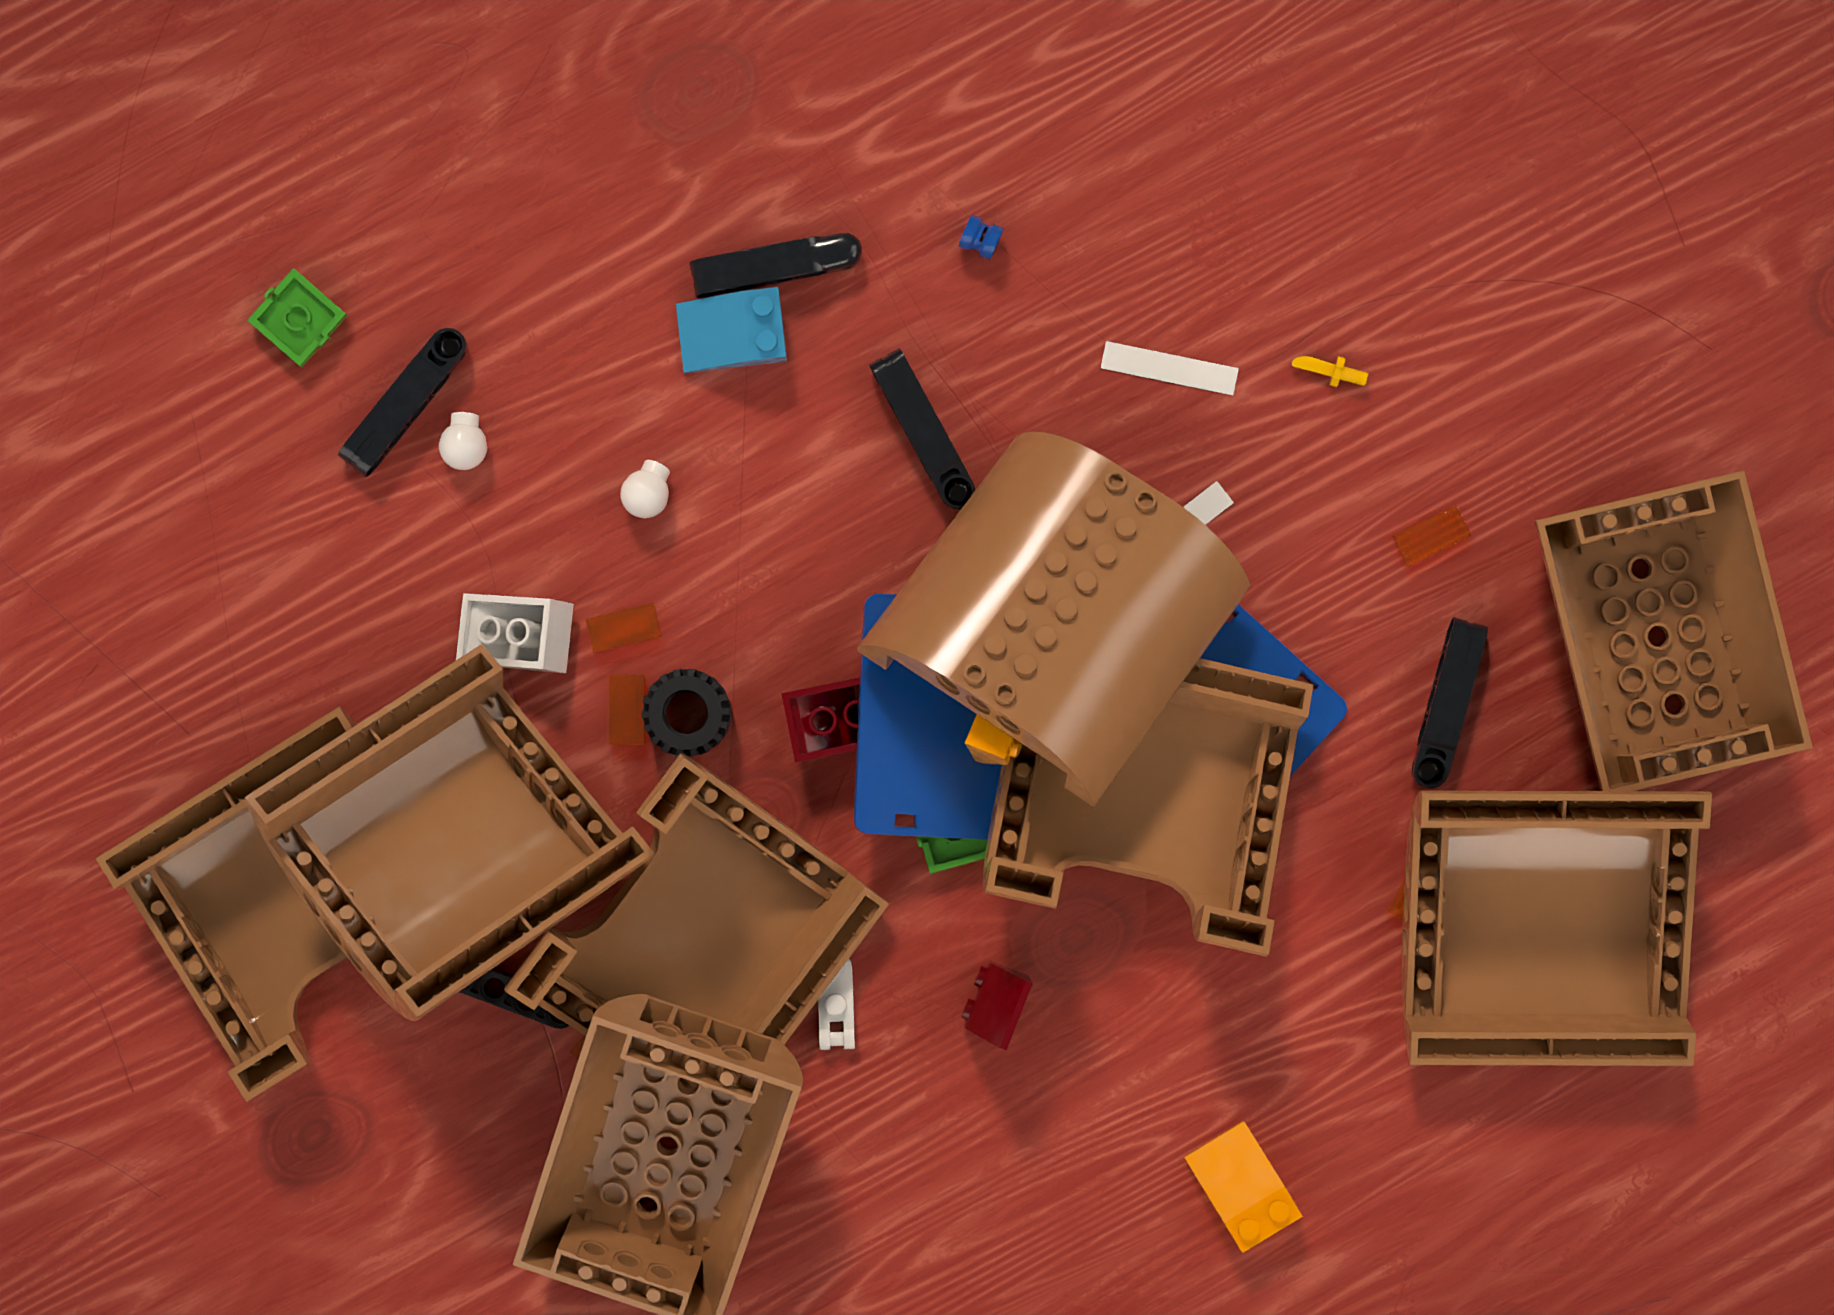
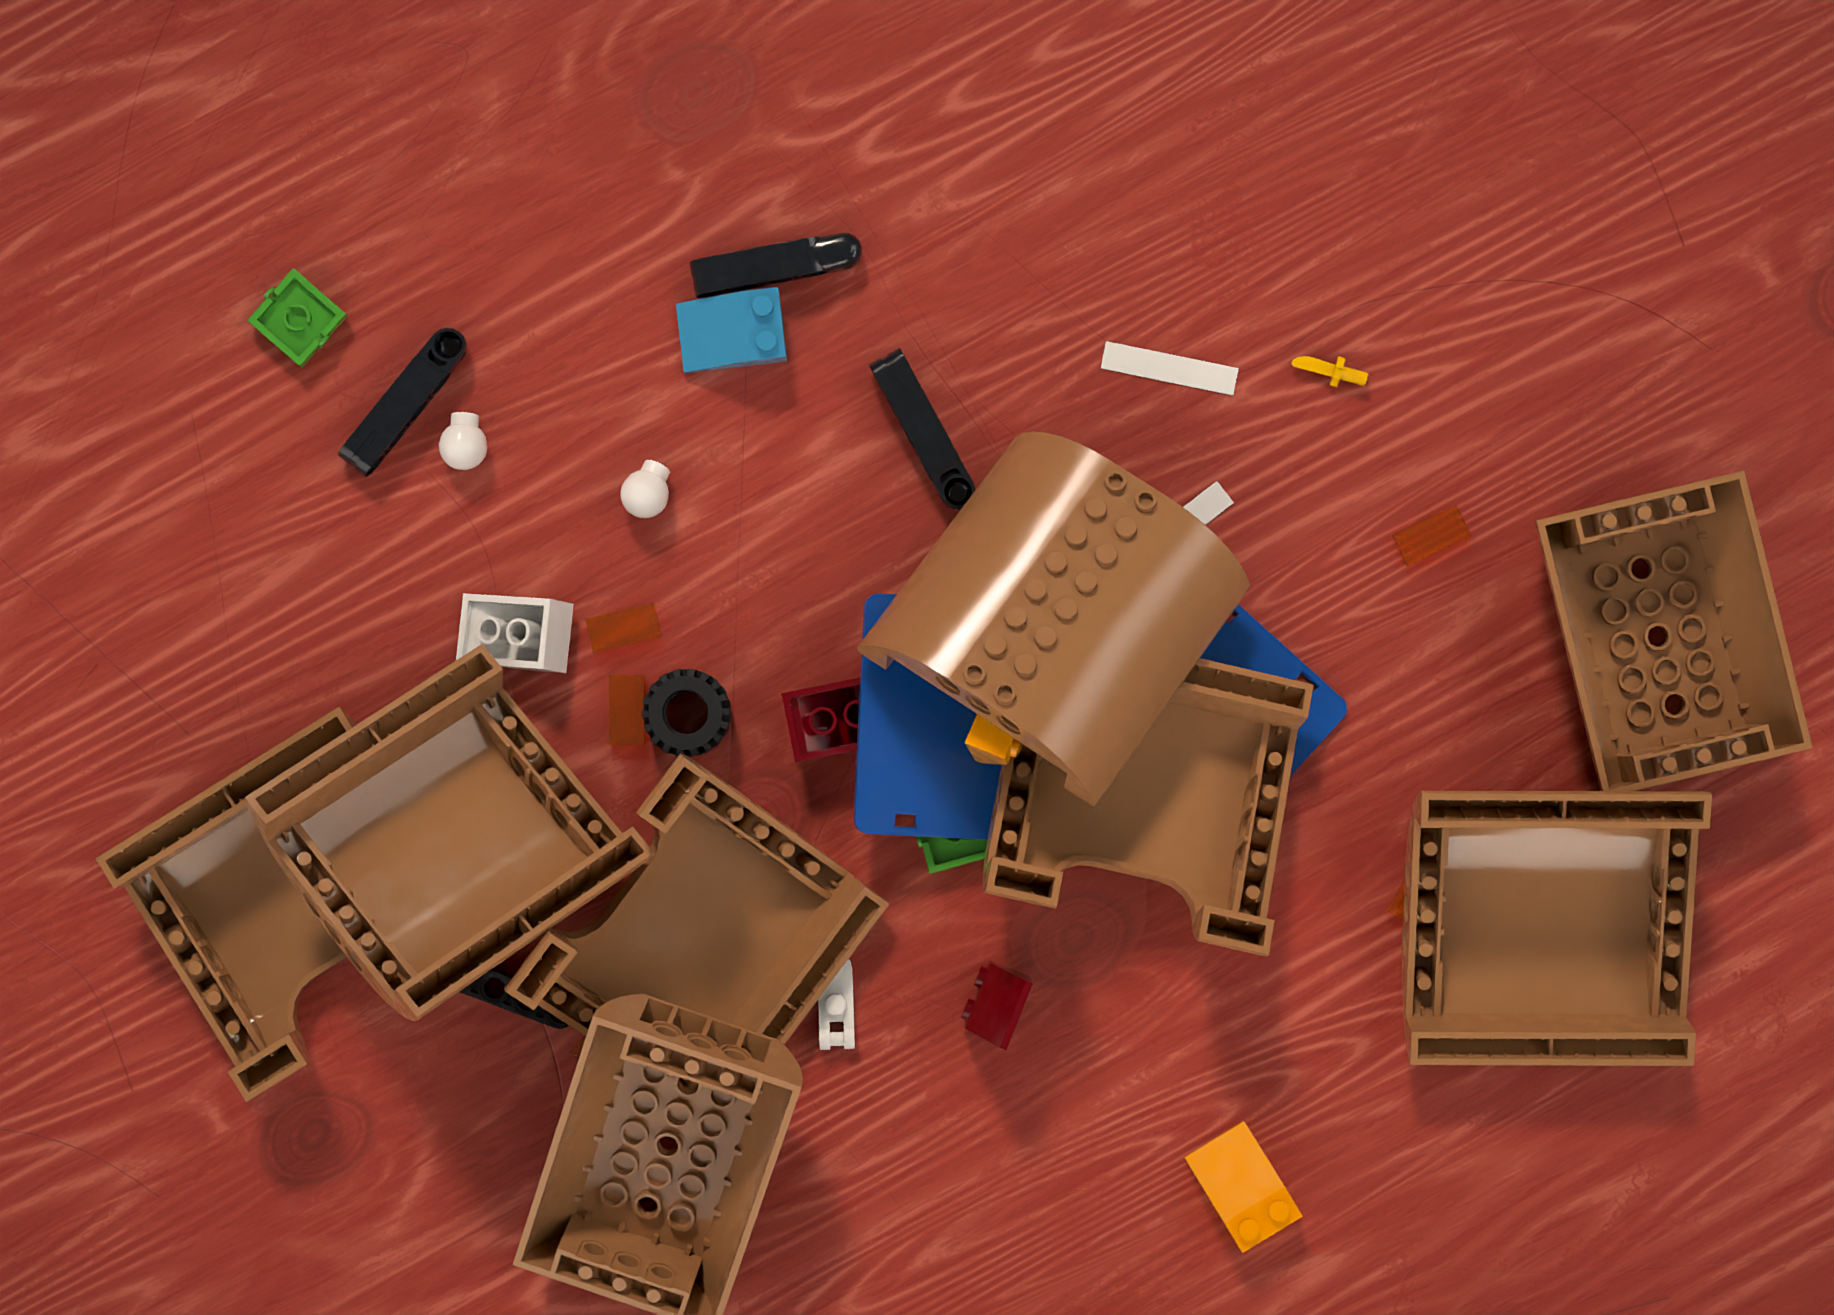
blue wheel [958,215,1004,260] -> none
black piece [1411,617,1488,789] -> none

